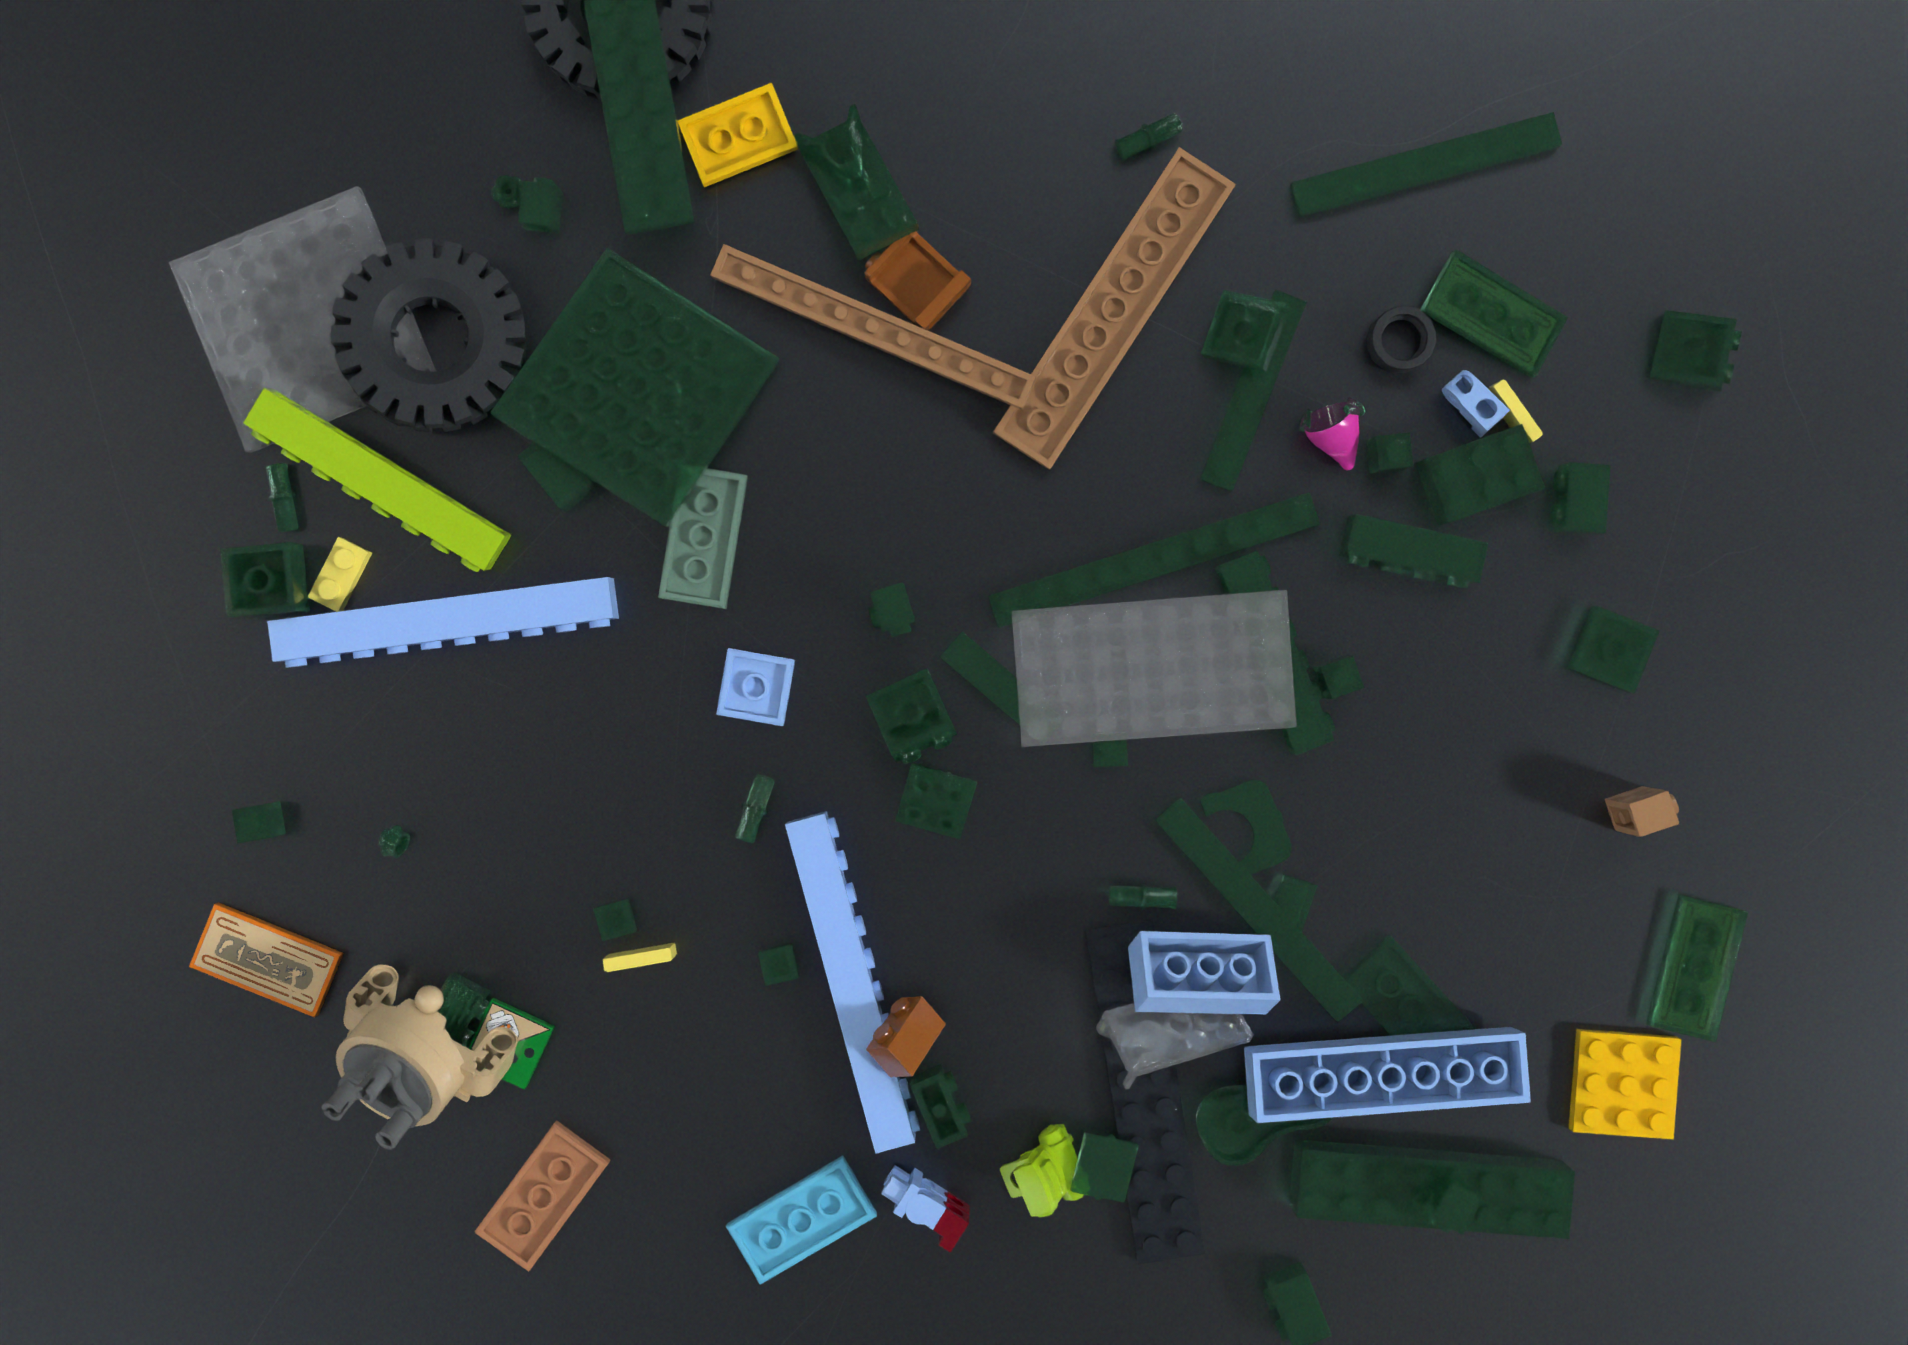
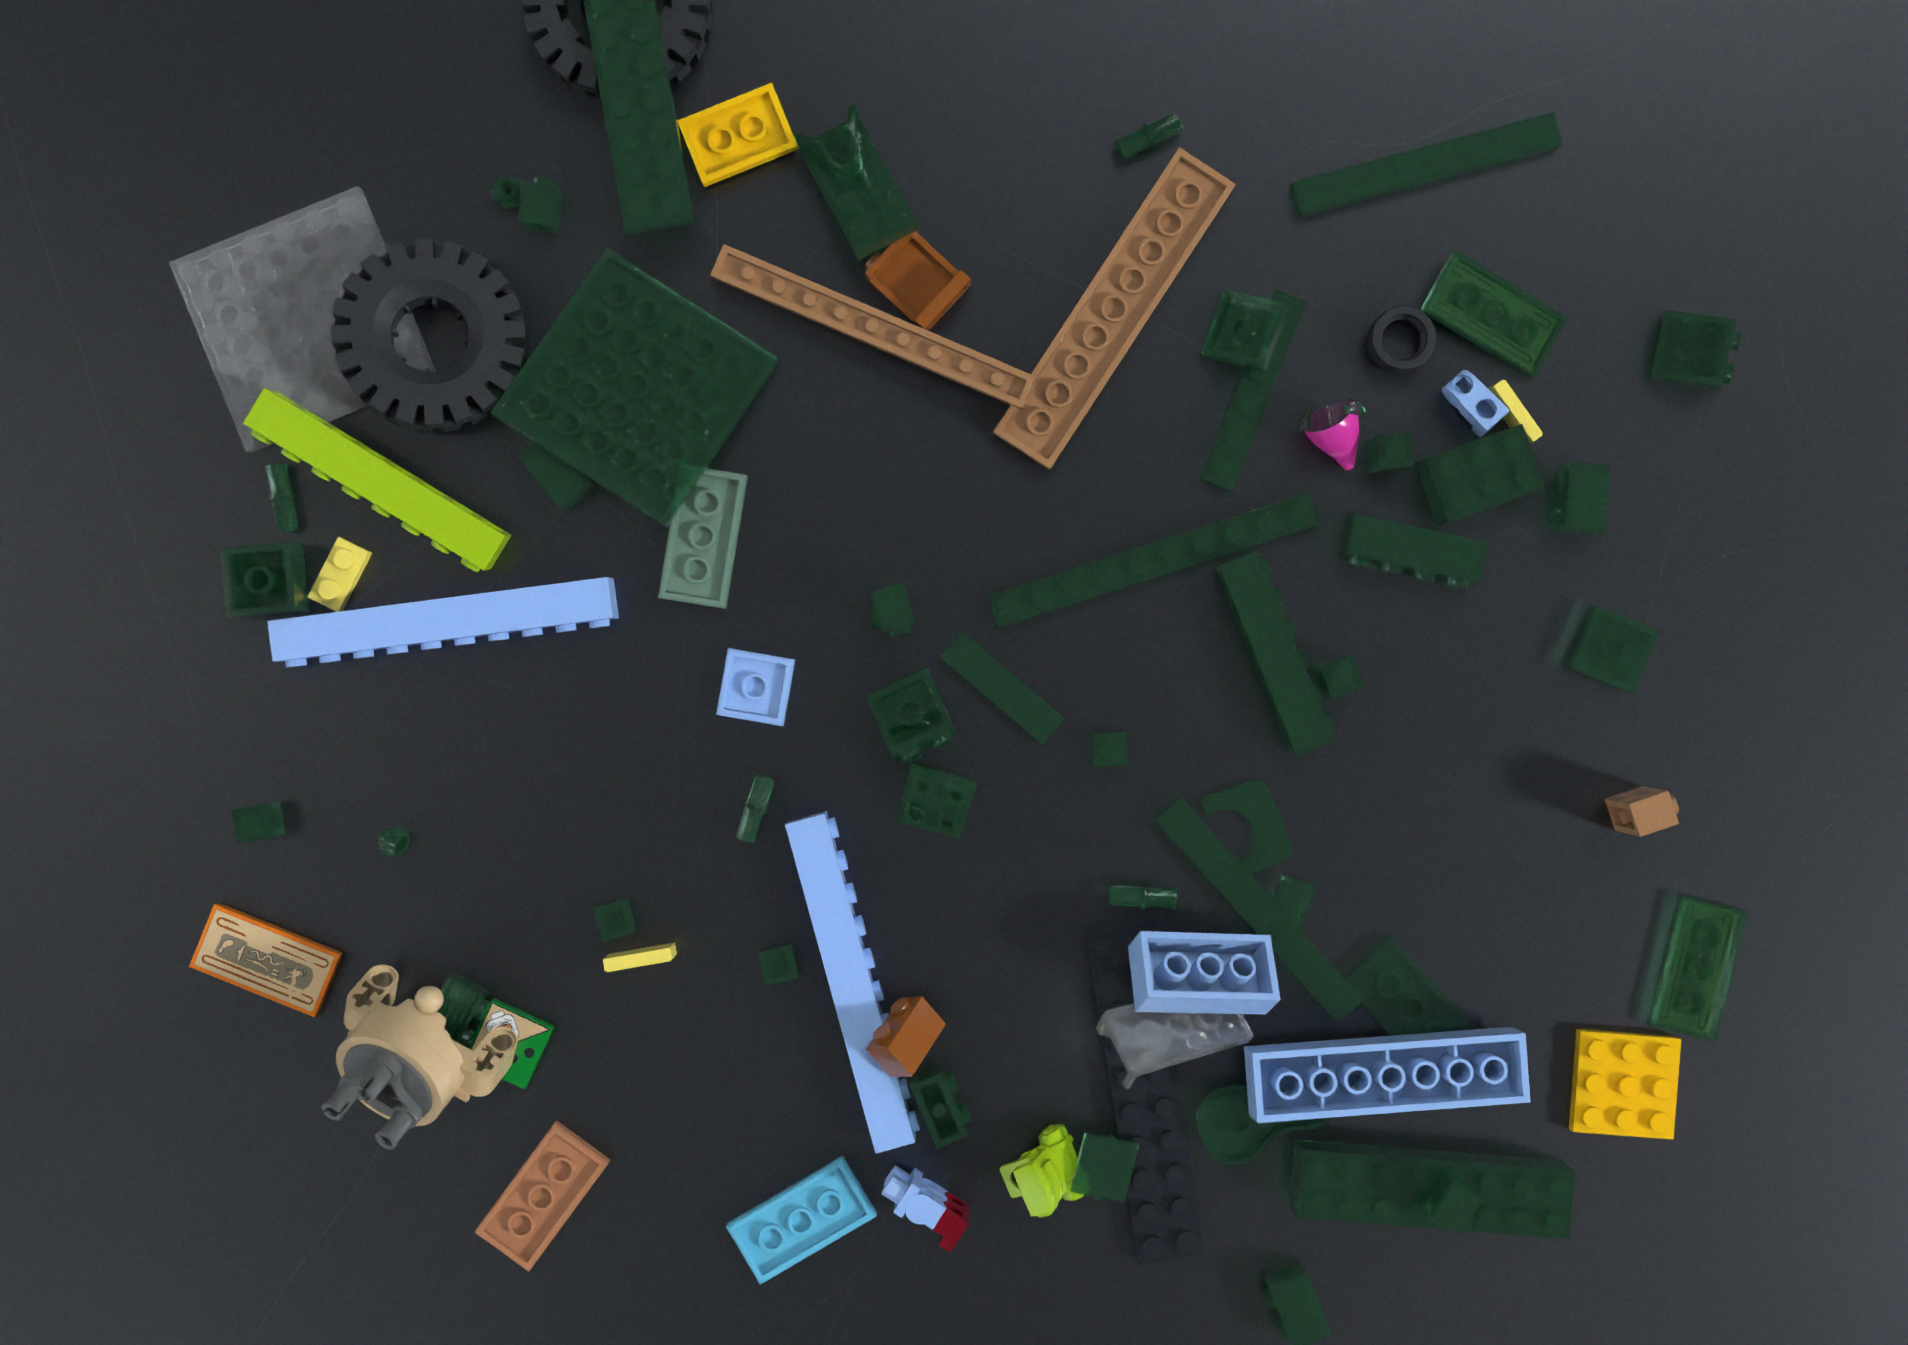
clear plate [1012,590,1297,747] -> none

